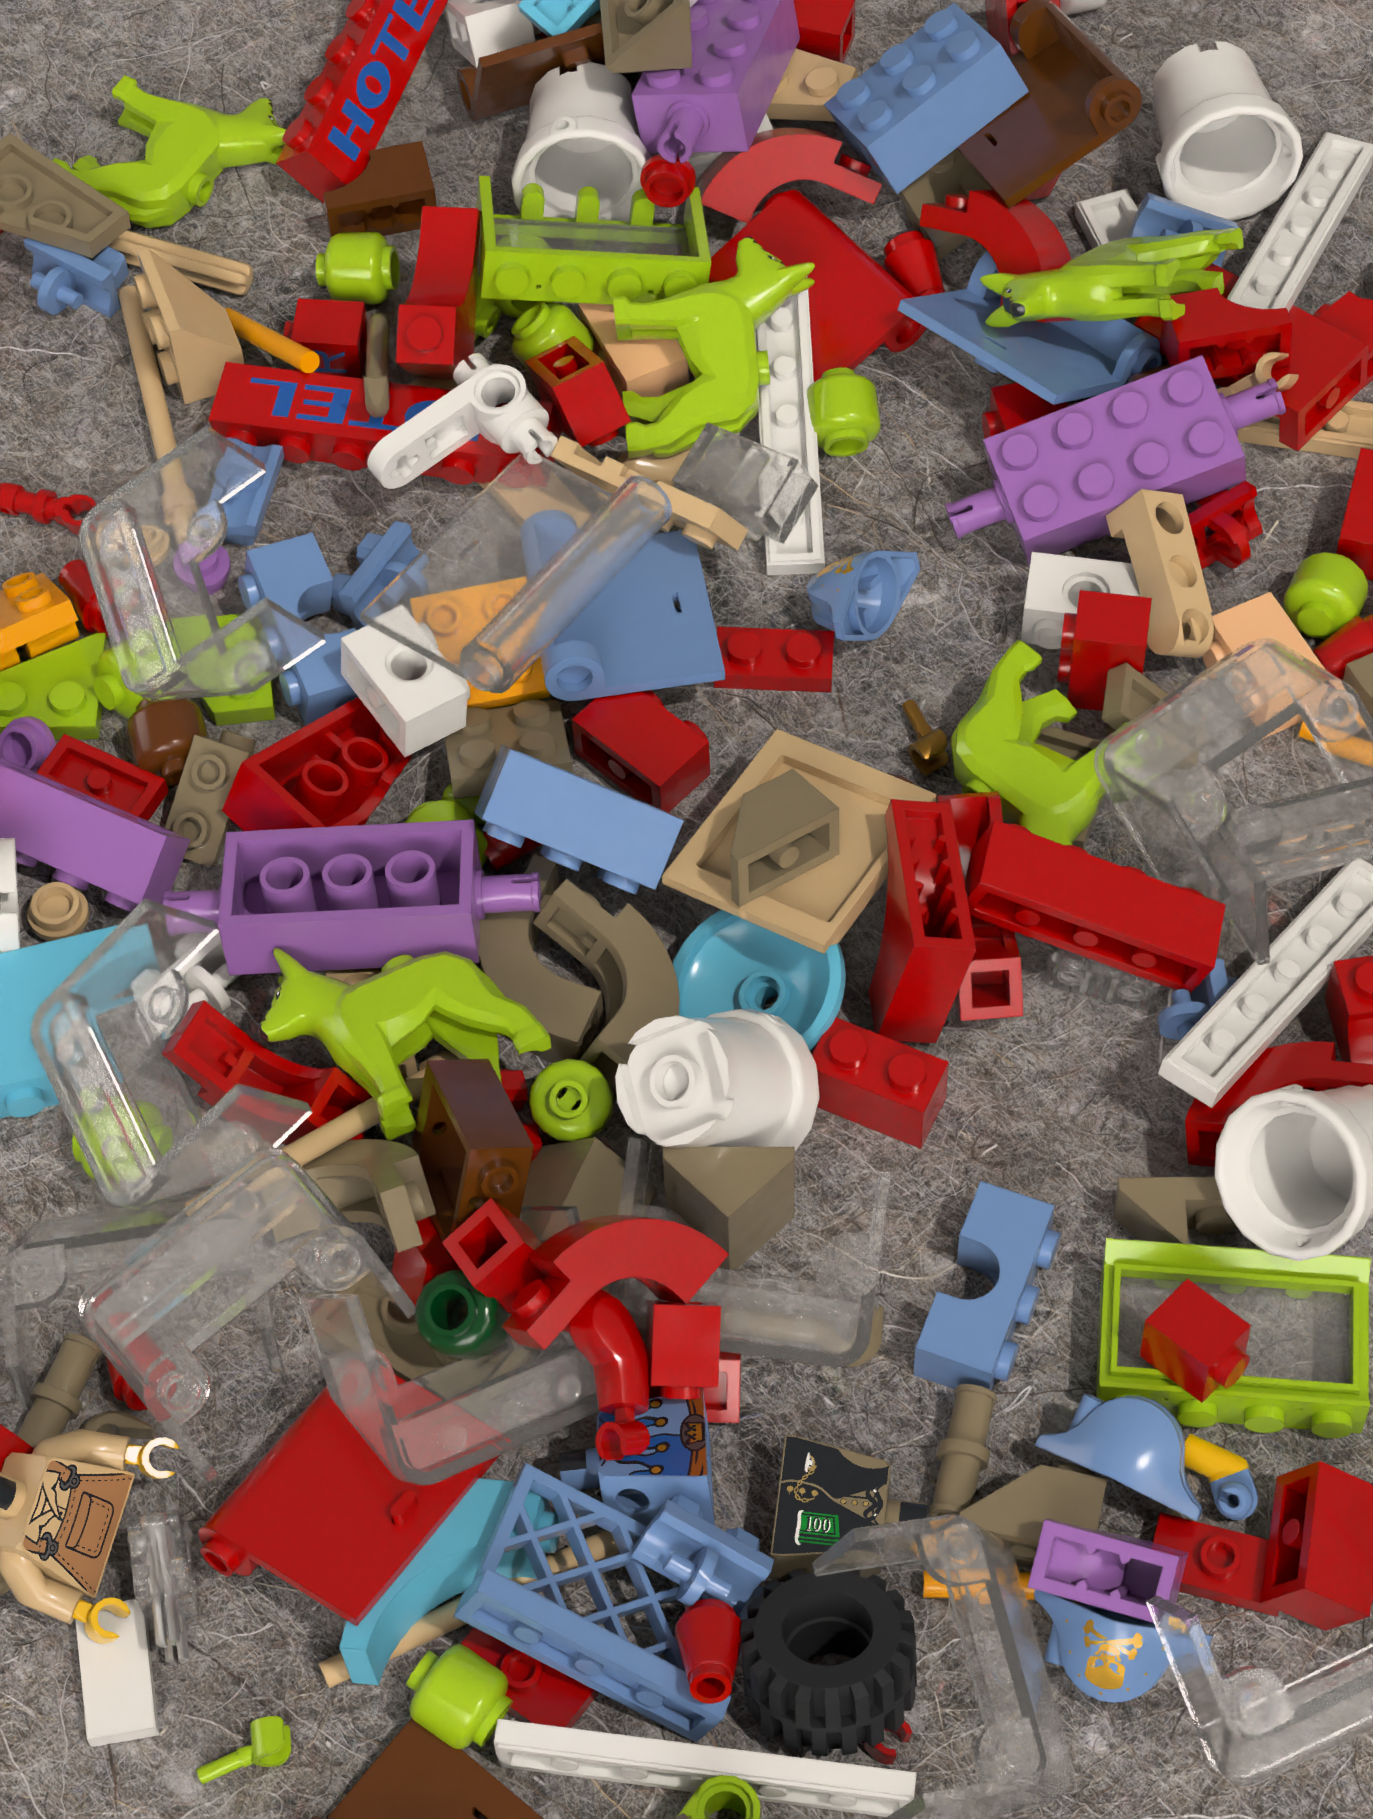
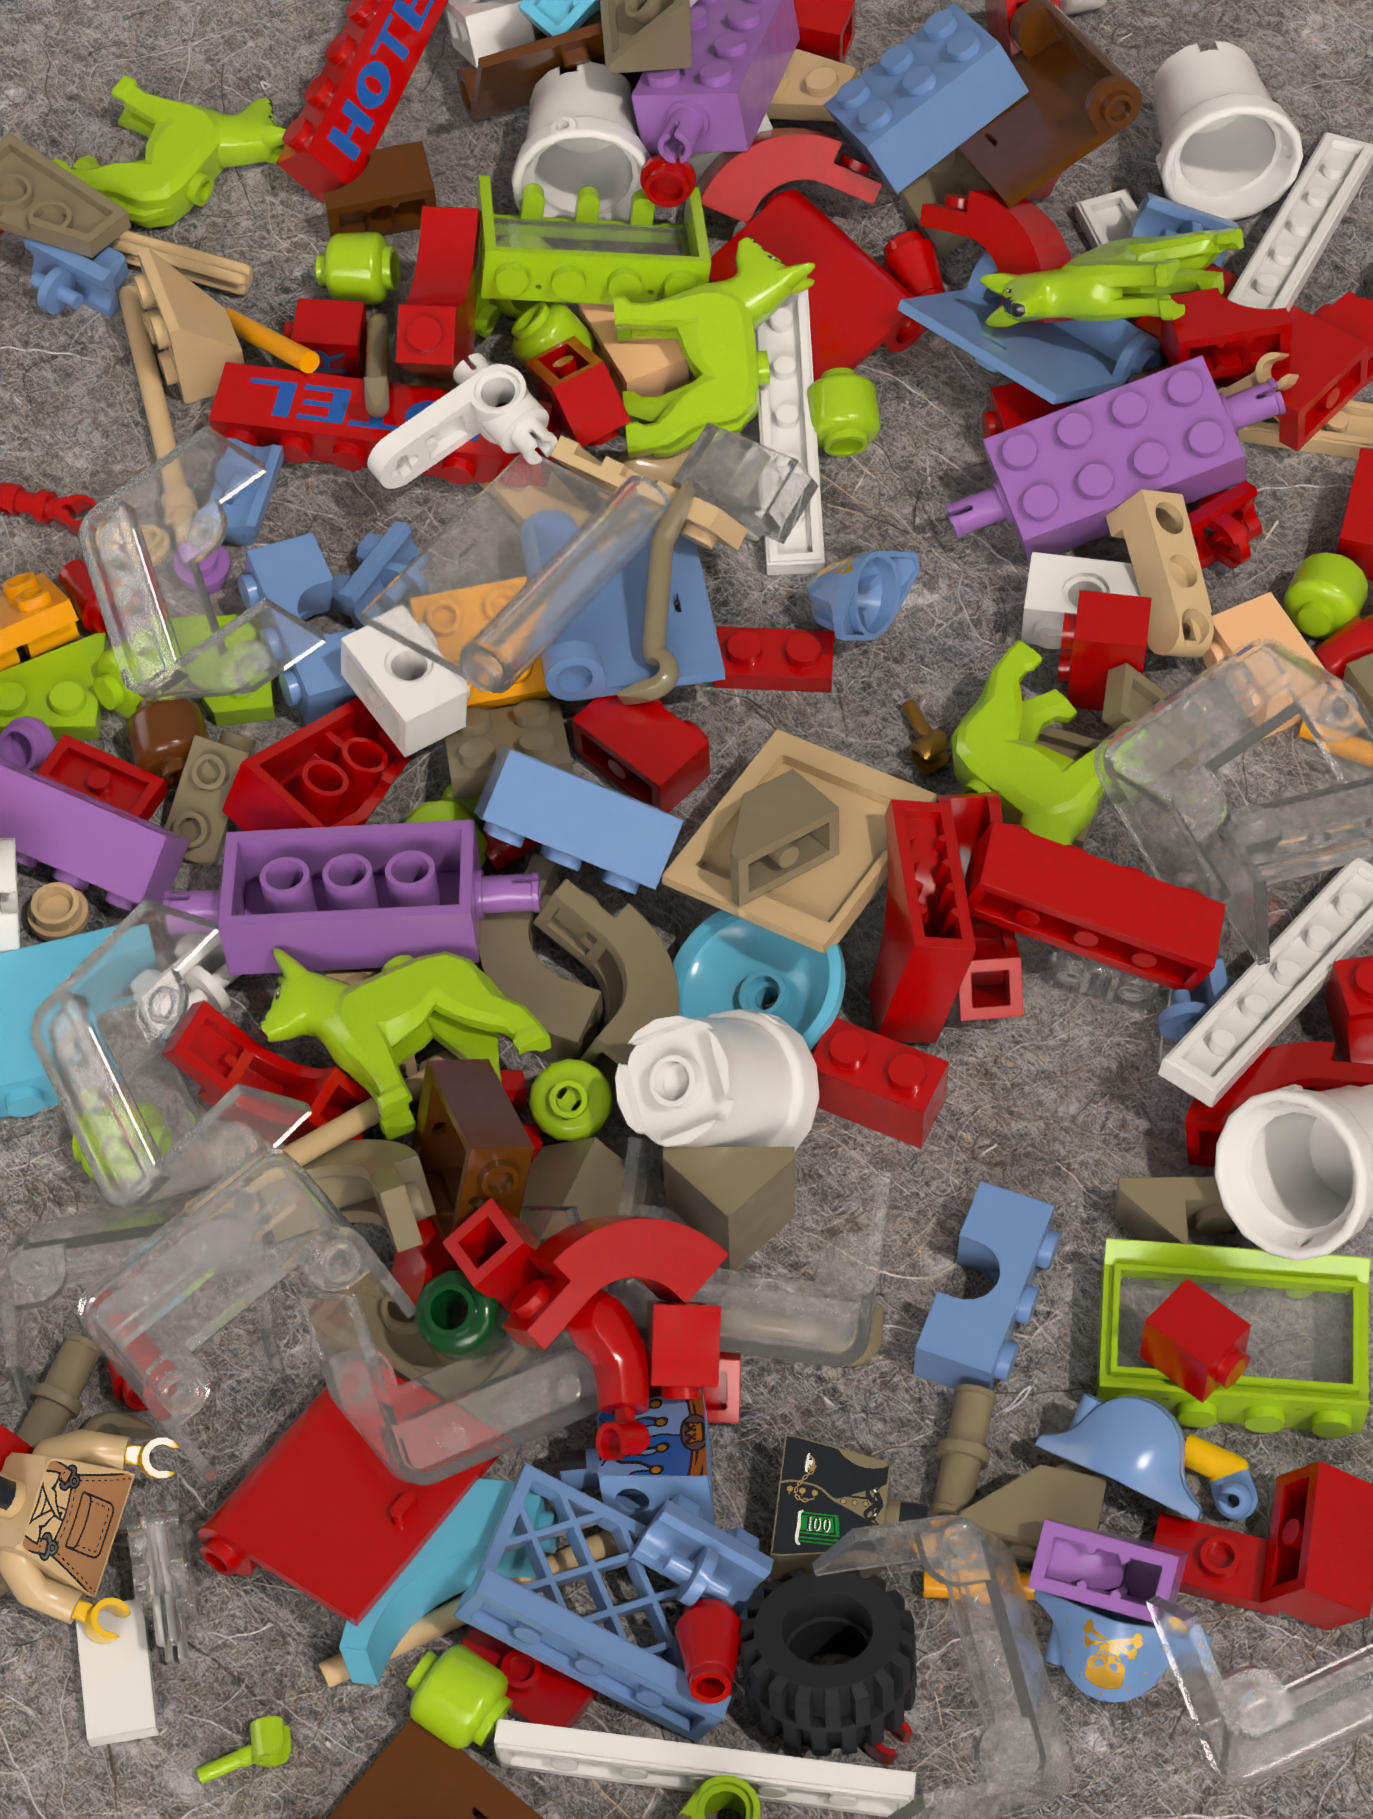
none -> dark tan piece [617,480,696,705]

